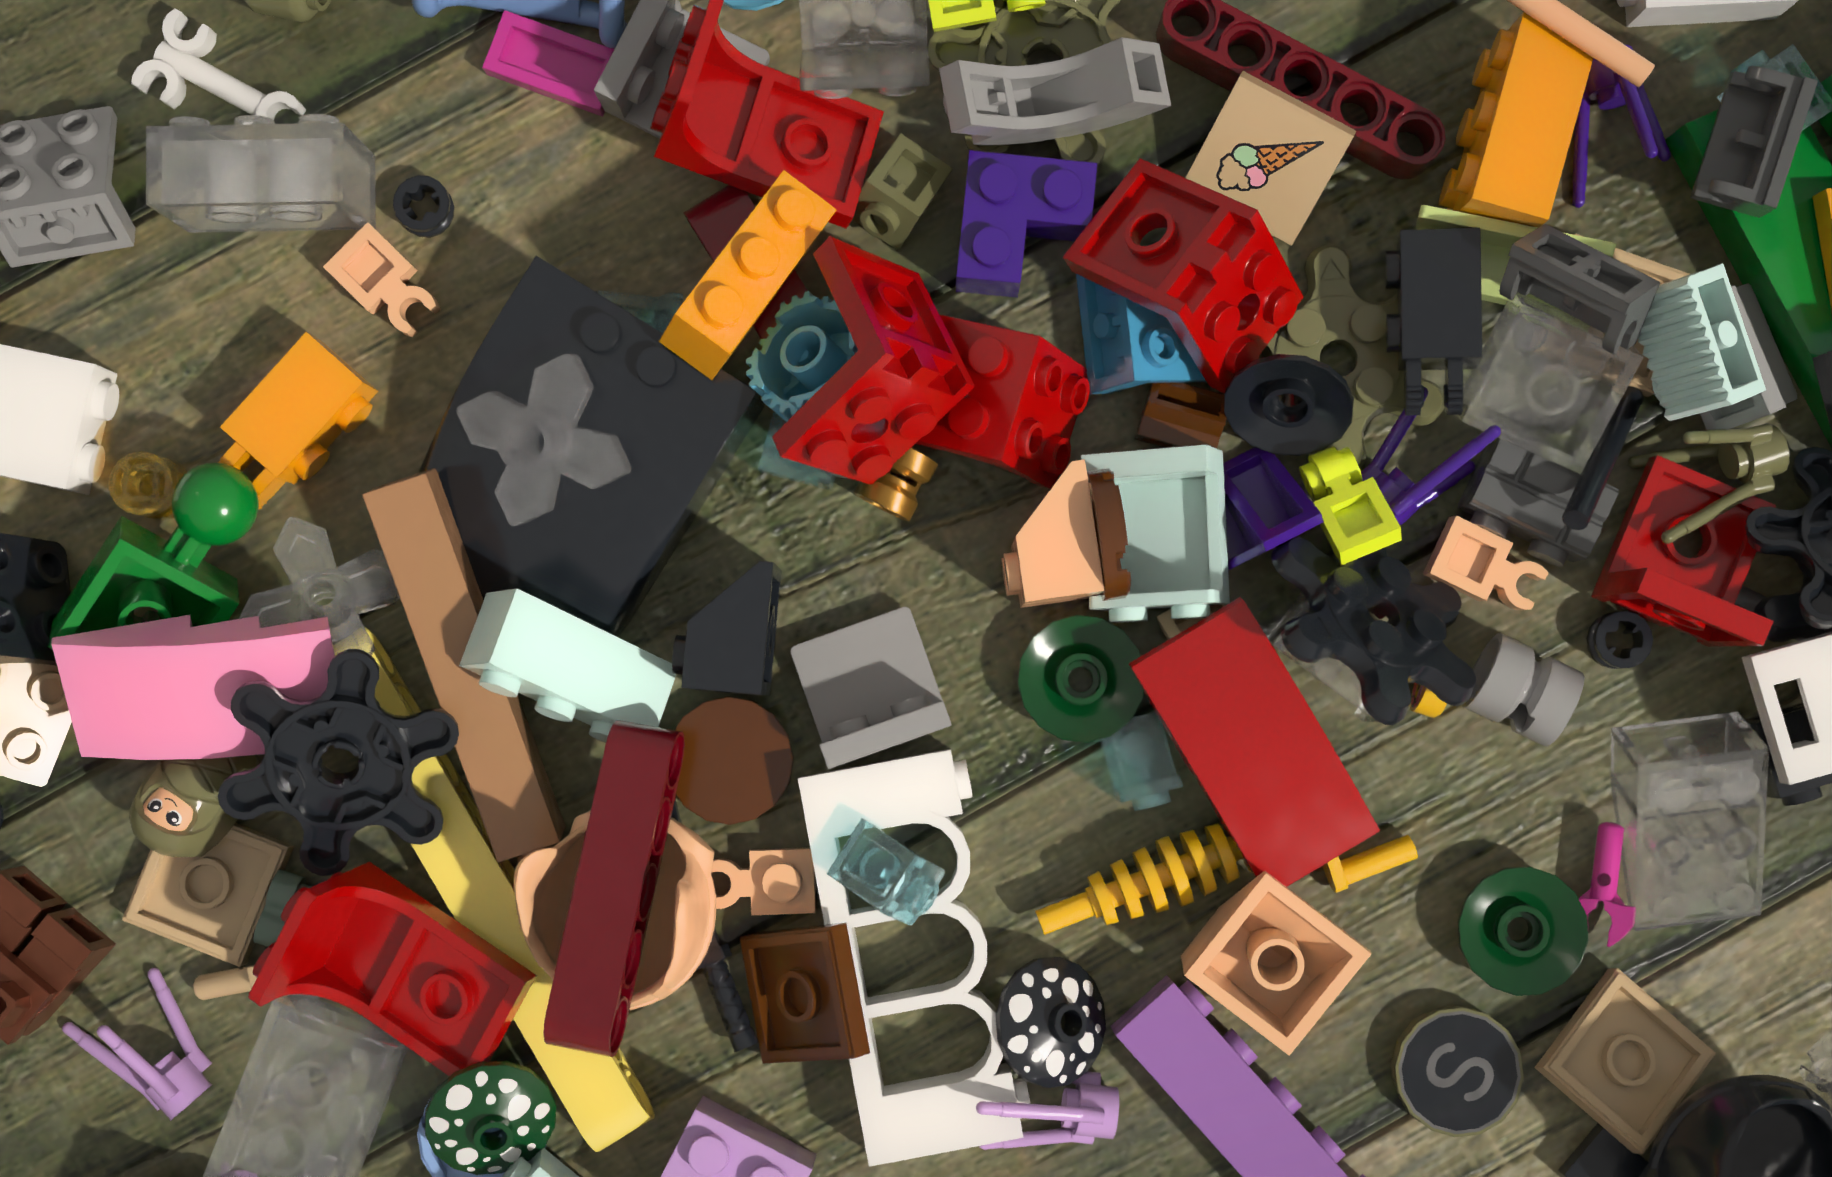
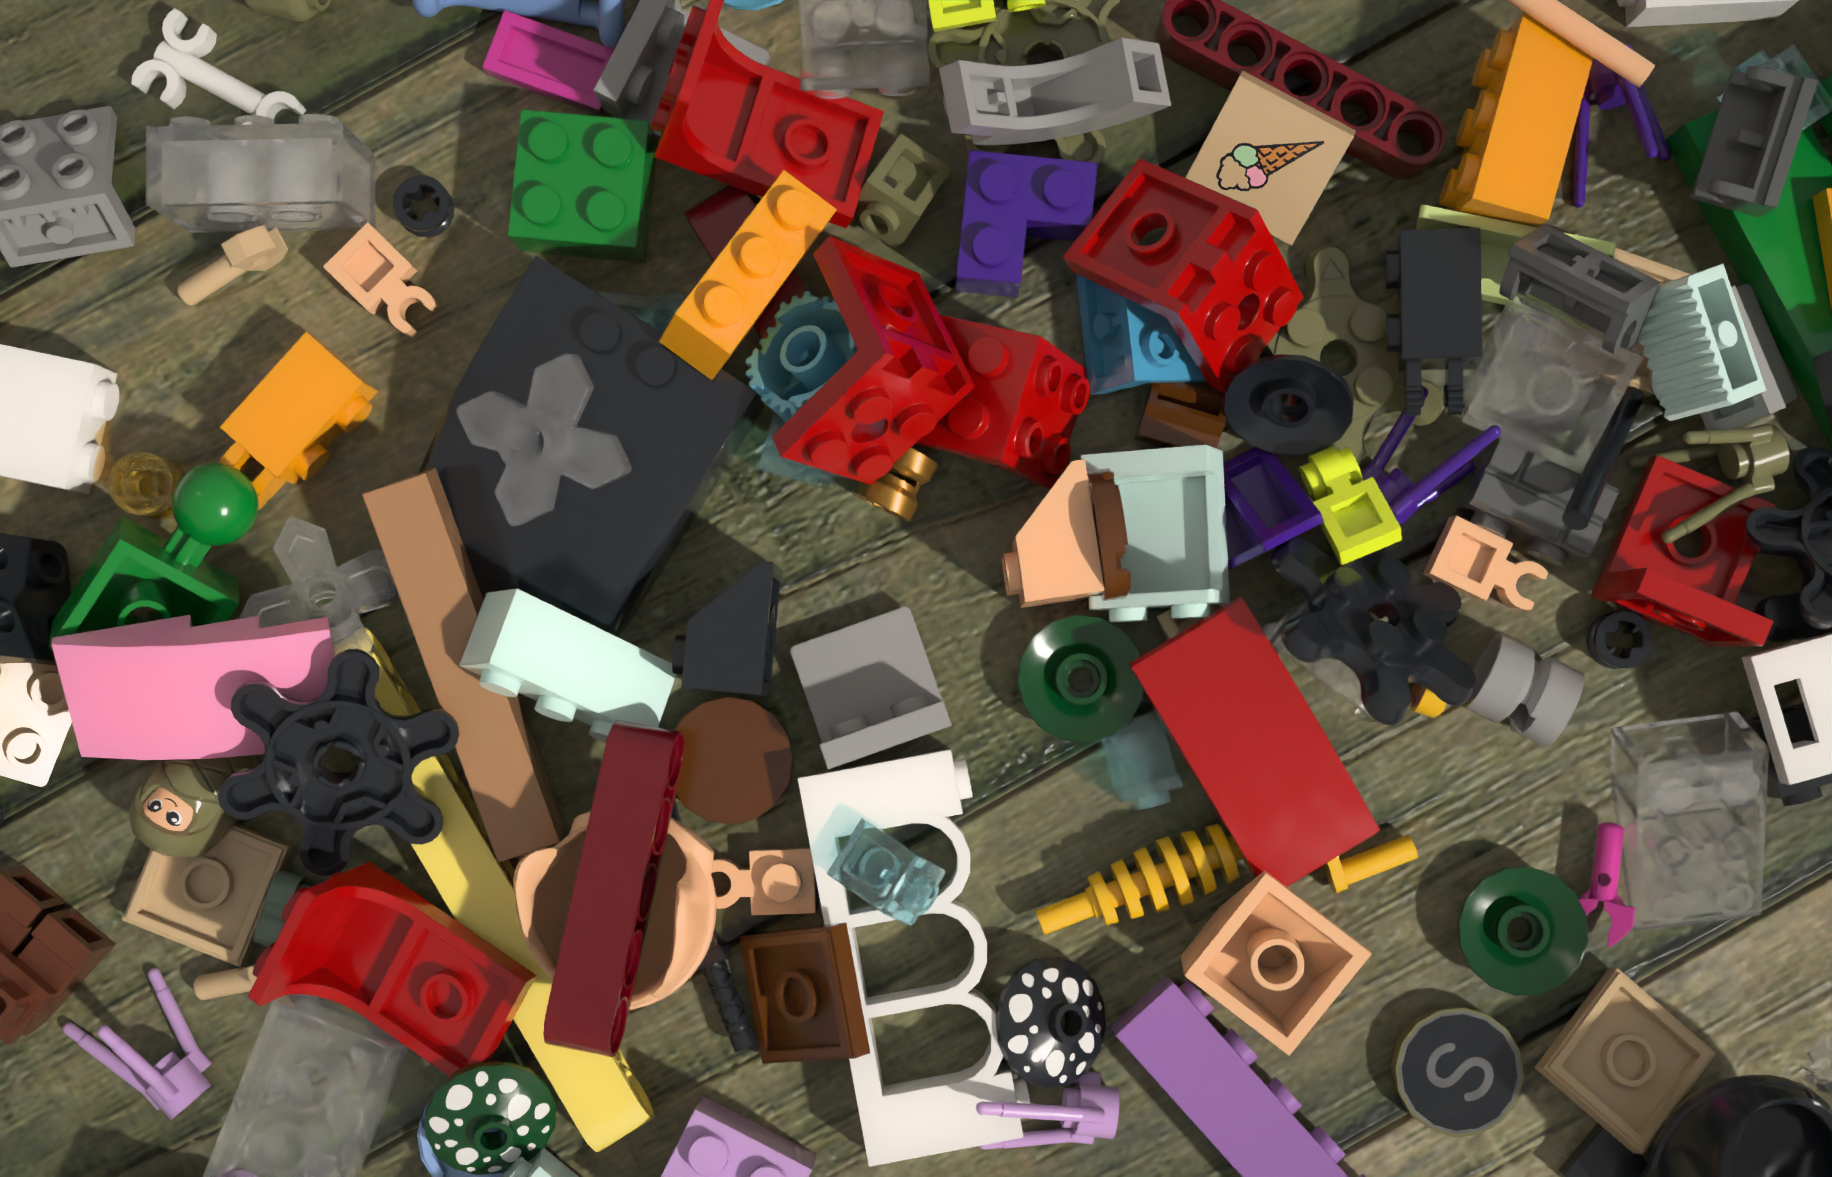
none -> tan bar [177,225,288,306]
none -> green brick [508,109,658,263]

